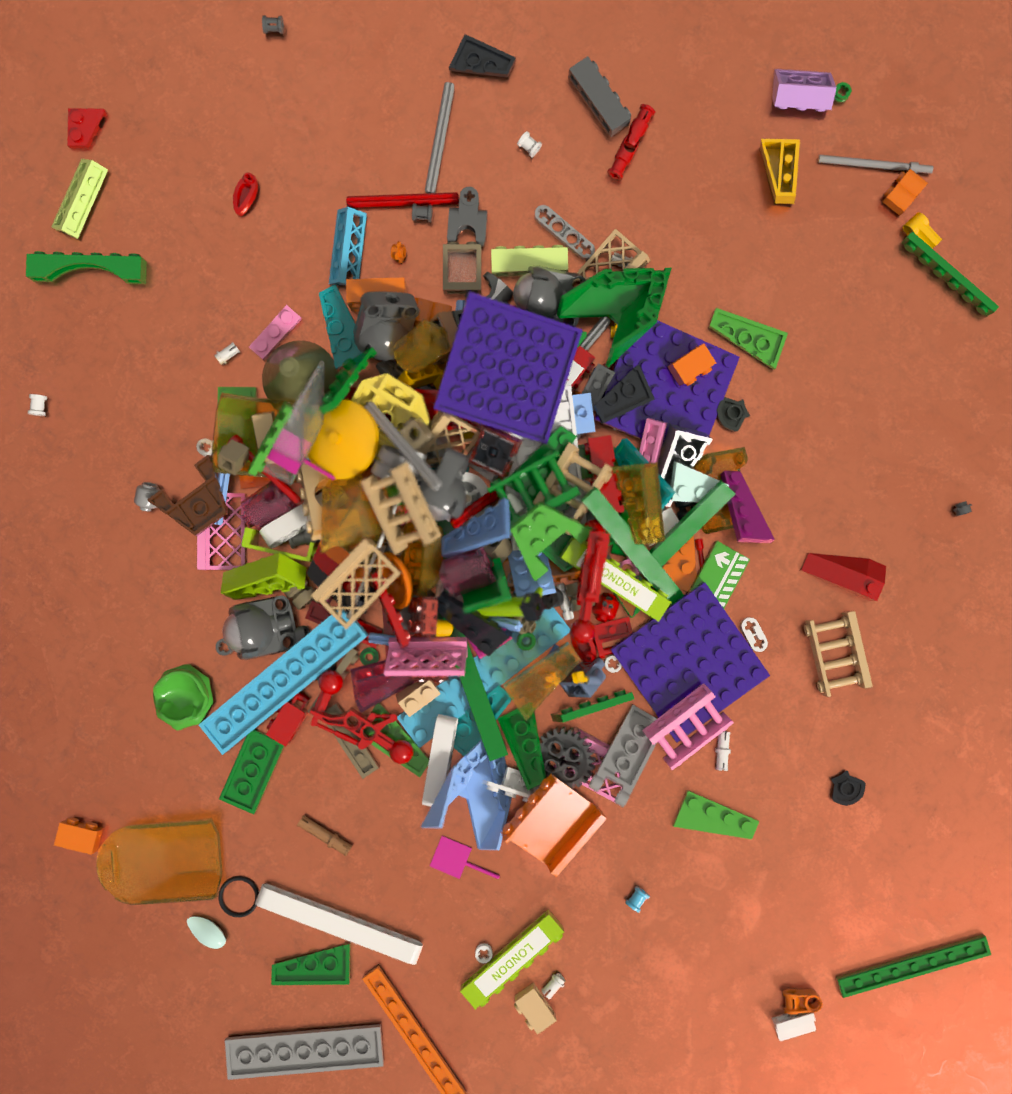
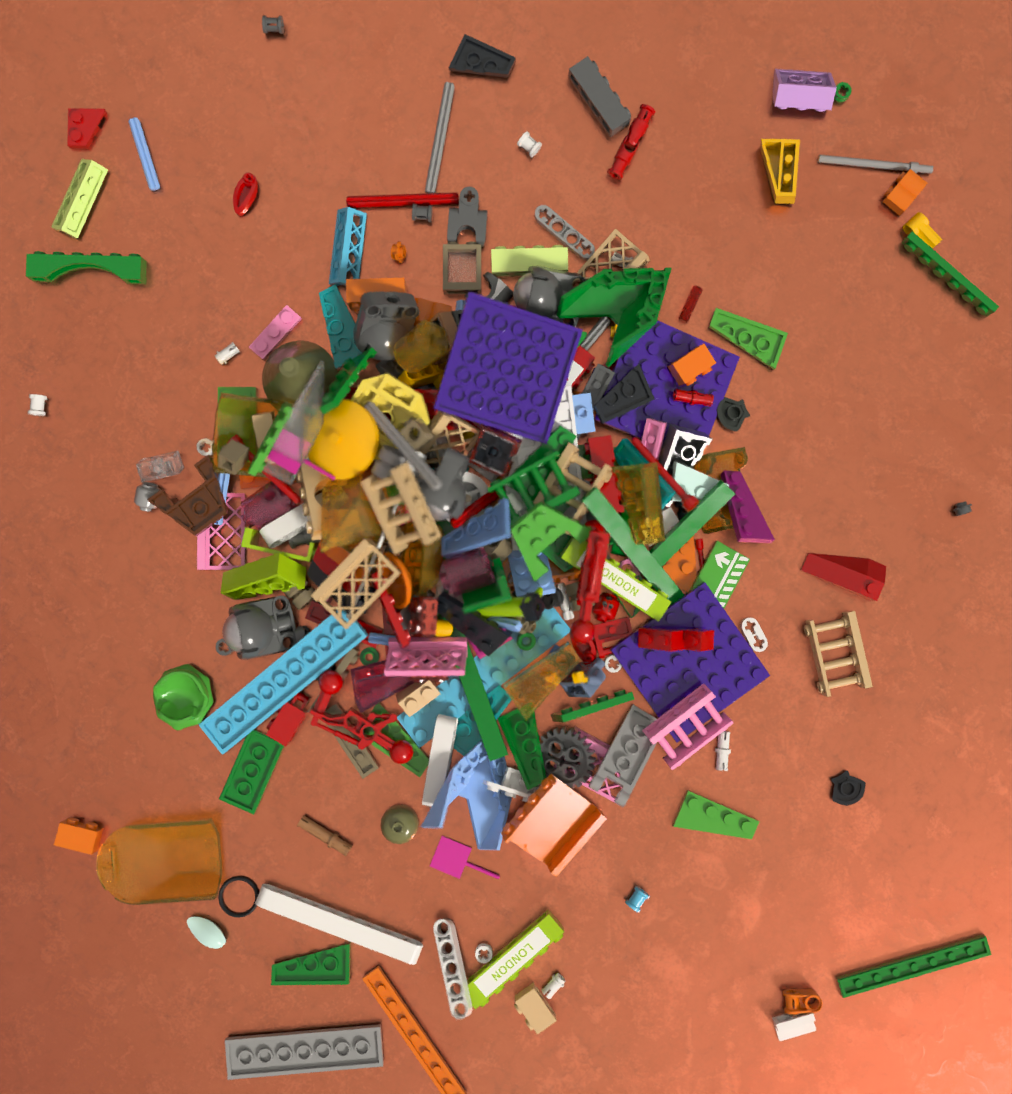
none -> light blue axle [128,117,160,191]
none -> clear brick [136,450,184,482]
none -> olive cylinder [380,804,419,844]
none -> white beam [433,919,472,1019]
none -> red piece [631,437,700,512]
none -> red arch [638,627,714,652]
none -> red pin [673,389,714,407]
none -> clear red axle [679,285,703,322]

